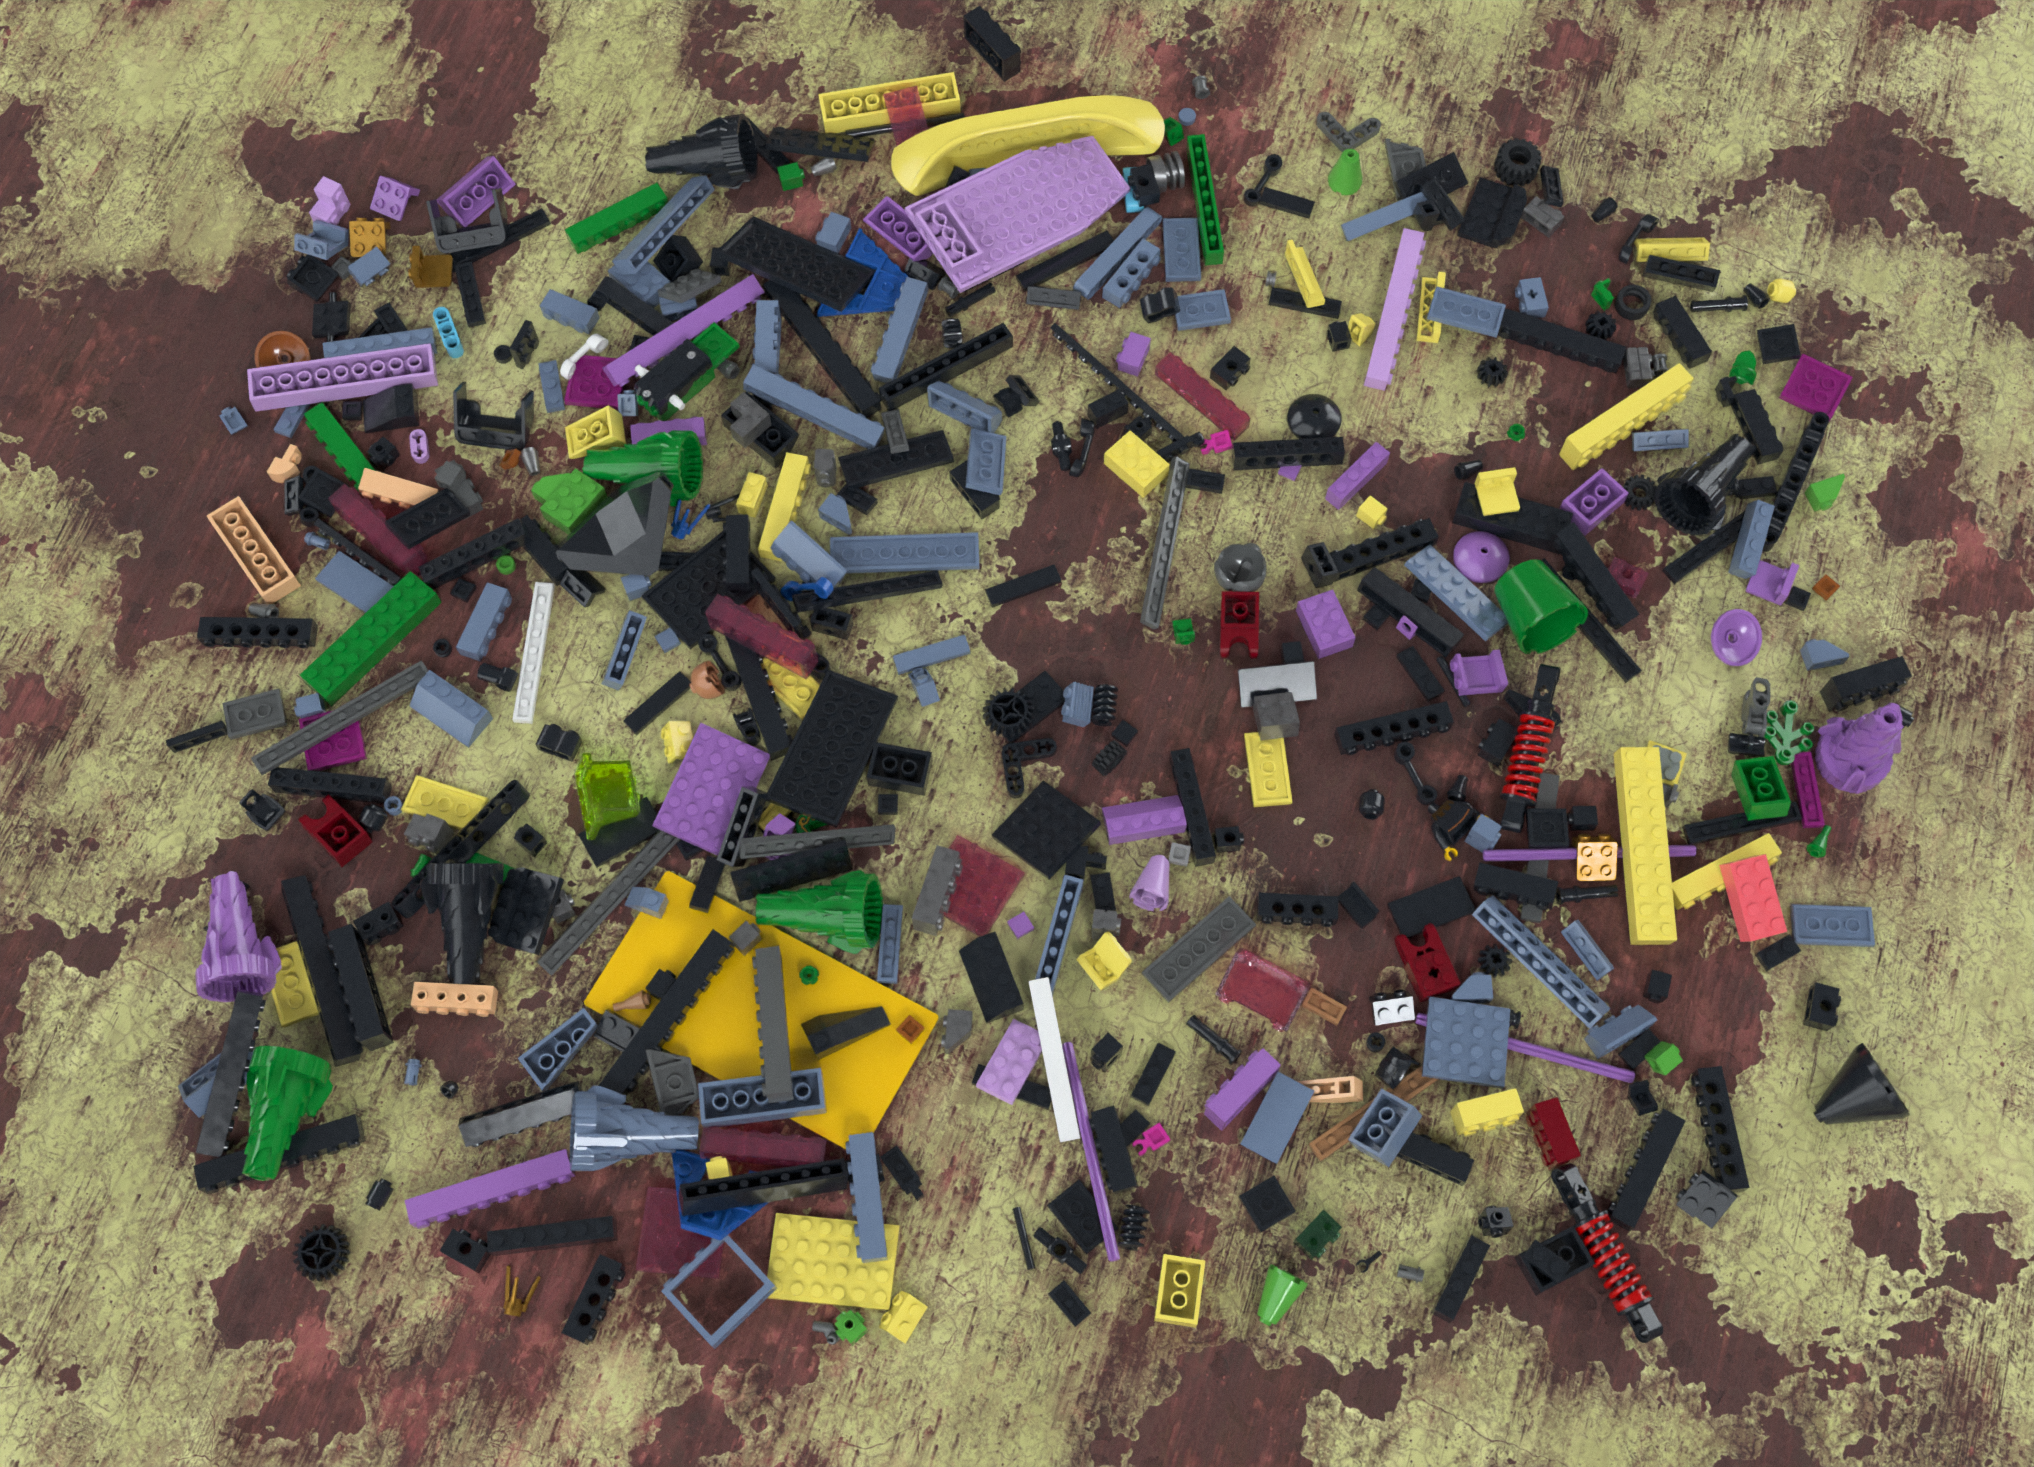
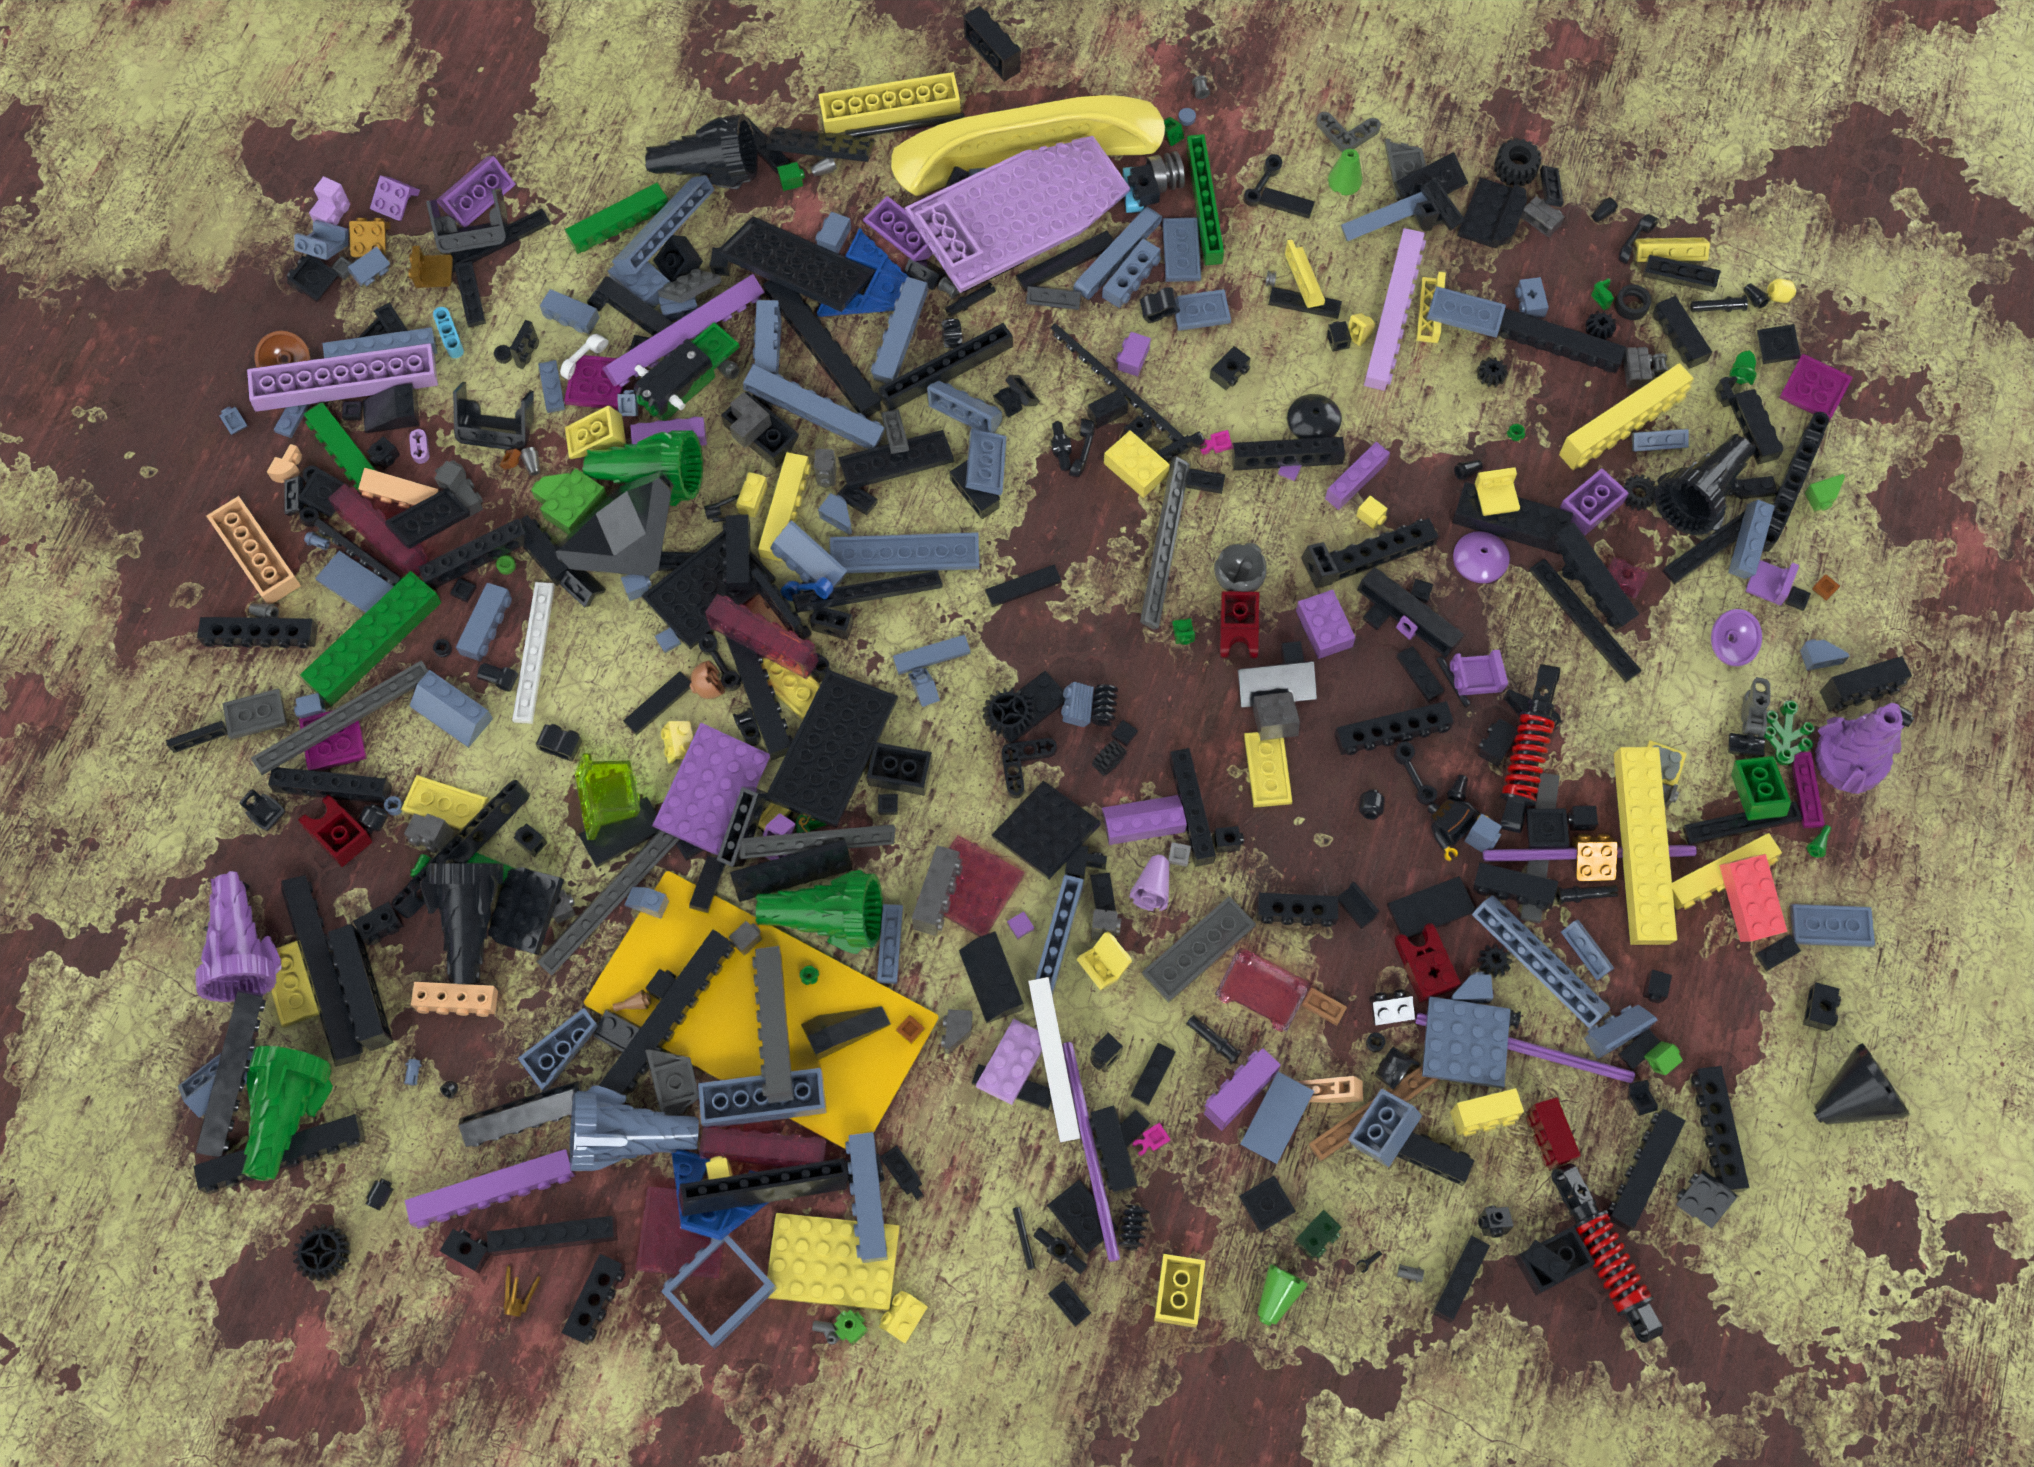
black plate [312,292,351,342] -> none
sand blue brick [601,610,647,691] -> none
blue plant [671,499,710,539] -> none
clear pink plate [883,86,928,147] -> none
clear pink brick [1155,352,1251,441] -> none
sand blue plate [1404,545,1508,641] -> none
green cone [1494,559,1588,654] -> none

